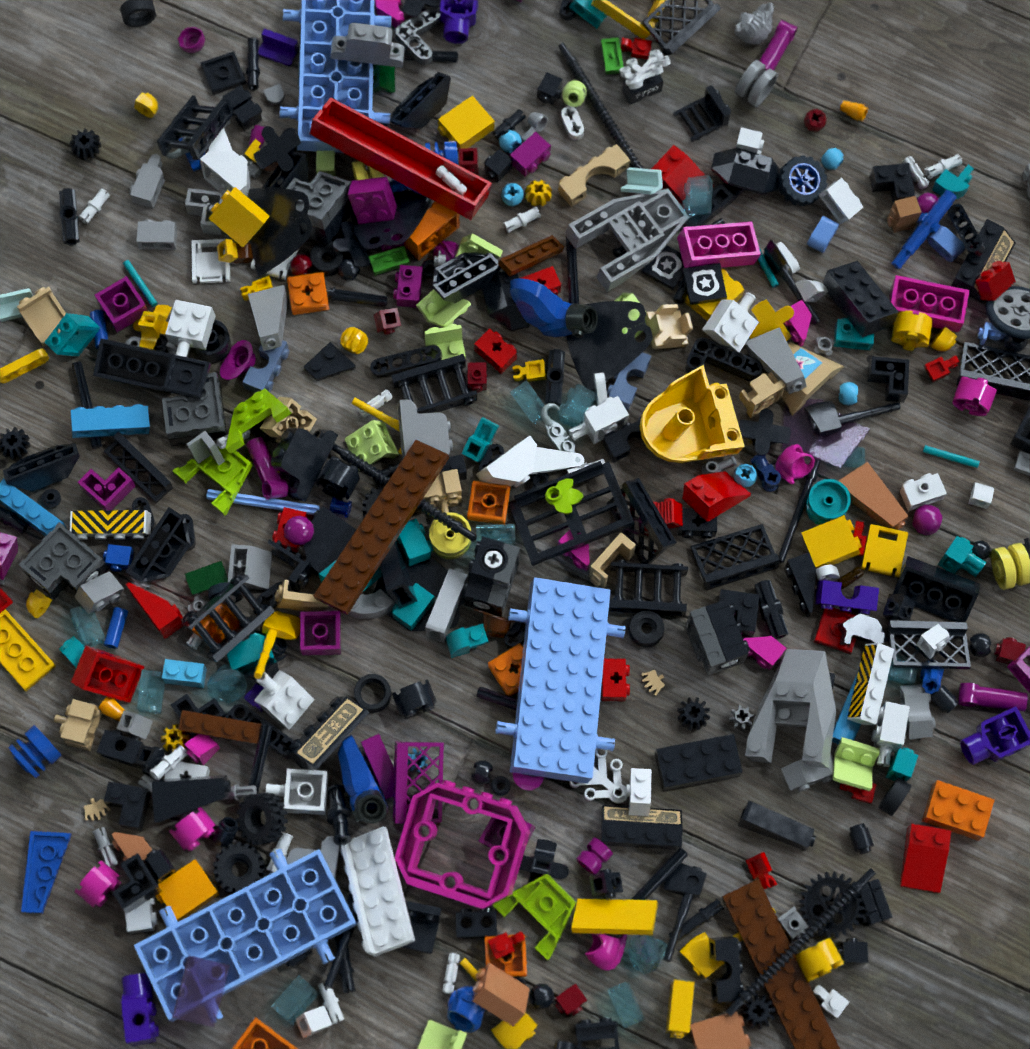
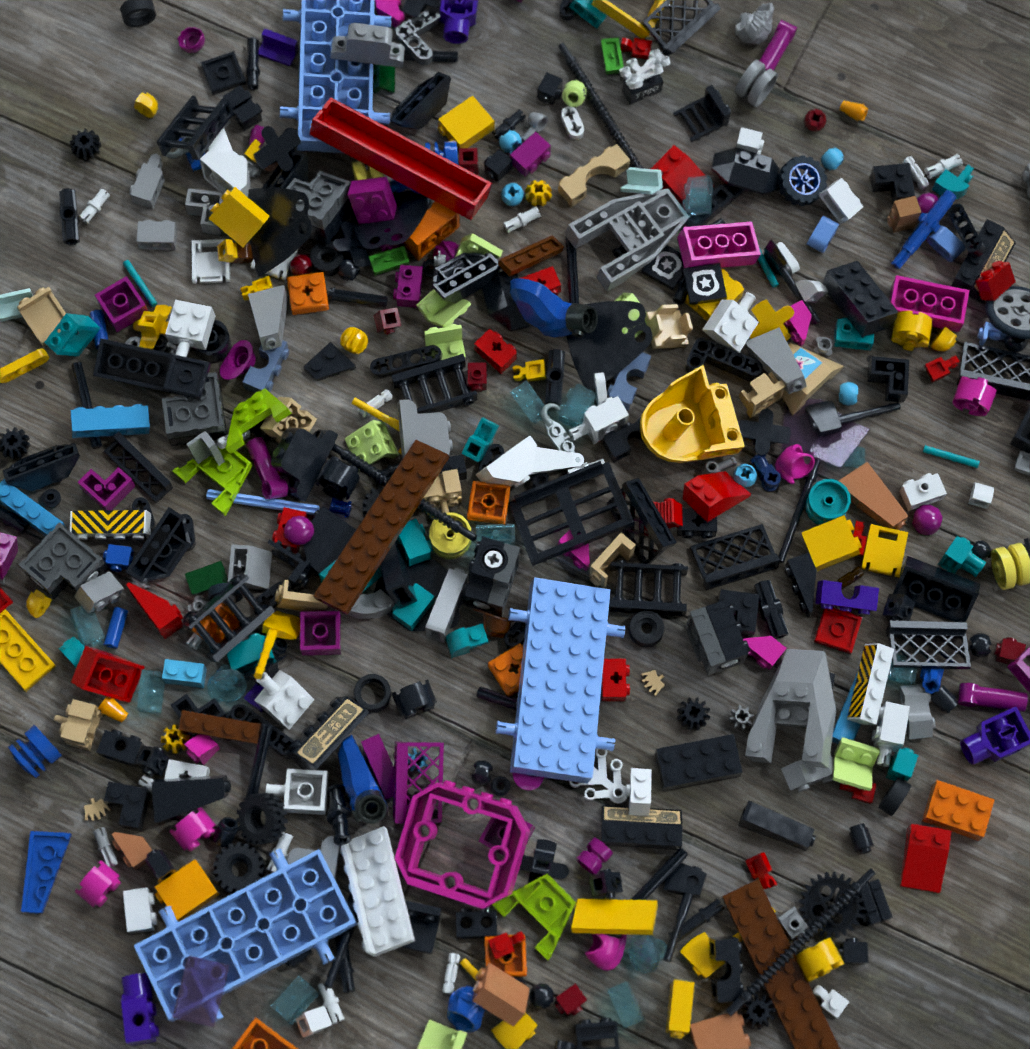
black brick [113,853,162,914] -> none
light grey brick [117,710,153,740] -> none
white pin [150,745,188,781] -> none
light grey axle [221,784,257,800] -> none
light grey tile [263,84,284,105] -> none
yellowish green panel [316,151,336,176] -> none
white axle [435,166,467,195] -> none
lime plate [545,479,584,514] -> none
white beam [815,565,840,581] -> none
piece [838,614,888,646] -> none
white brick [917,624,950,659] -> none

